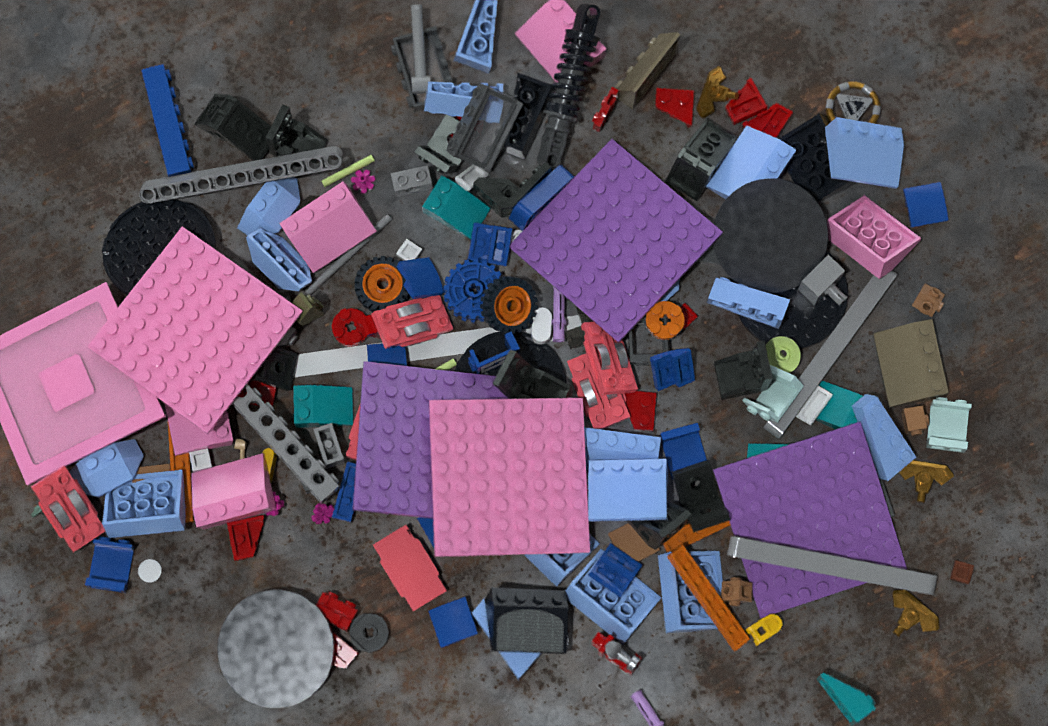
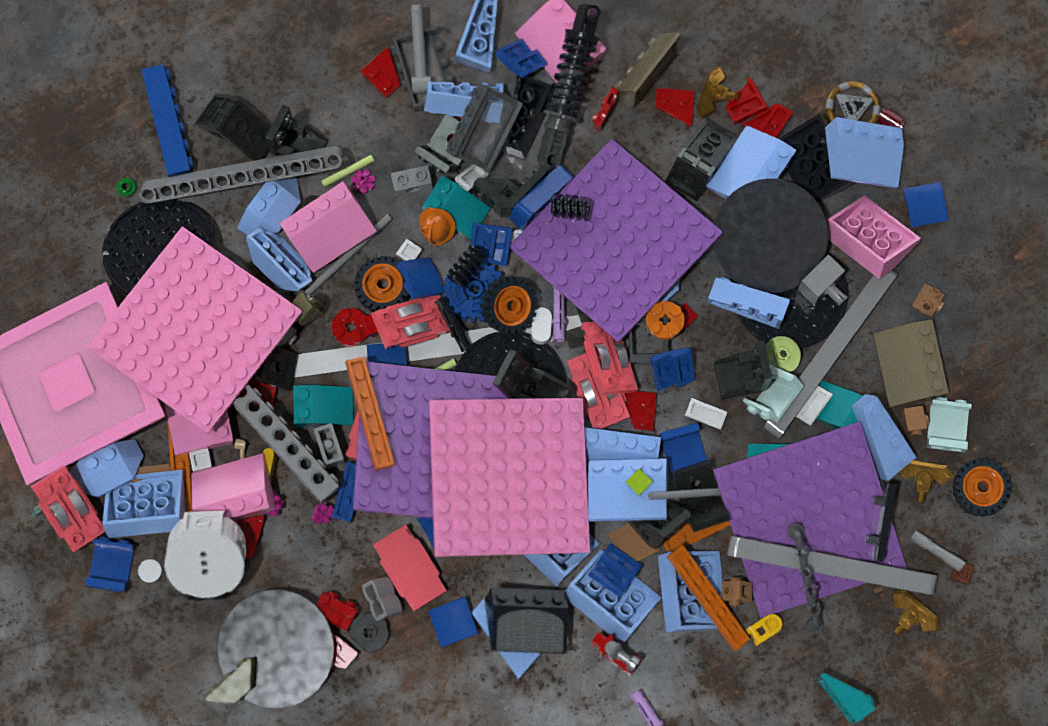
blue panel [468,331,520,374] -> none
none -> green plate [116,178,136,197]
none -> white piece [165,511,246,601]
none -> slope [205,658,255,703]
none -> orange tile [345,356,395,471]
none -> red wing [361,48,400,99]
none -> light grey brick [362,576,402,621]
none -> orange helmet [419,207,456,246]
none -> black pin [434,296,472,352]
none -> black piece [447,245,486,289]
none -> blue slope [495,38,548,78]
none -> black piece [551,193,592,221]
none -> lime tile [625,468,653,496]
none -> light grey piece [648,488,721,500]
none -> white tile [685,398,727,430]
none -> dark grey bar [787,523,823,634]
none -> black hinge [865,482,897,562]
none -> dark red brick [877,108,905,128]
none -> light grey piece [910,530,966,572]
none -> wheel [952,458,1012,517]

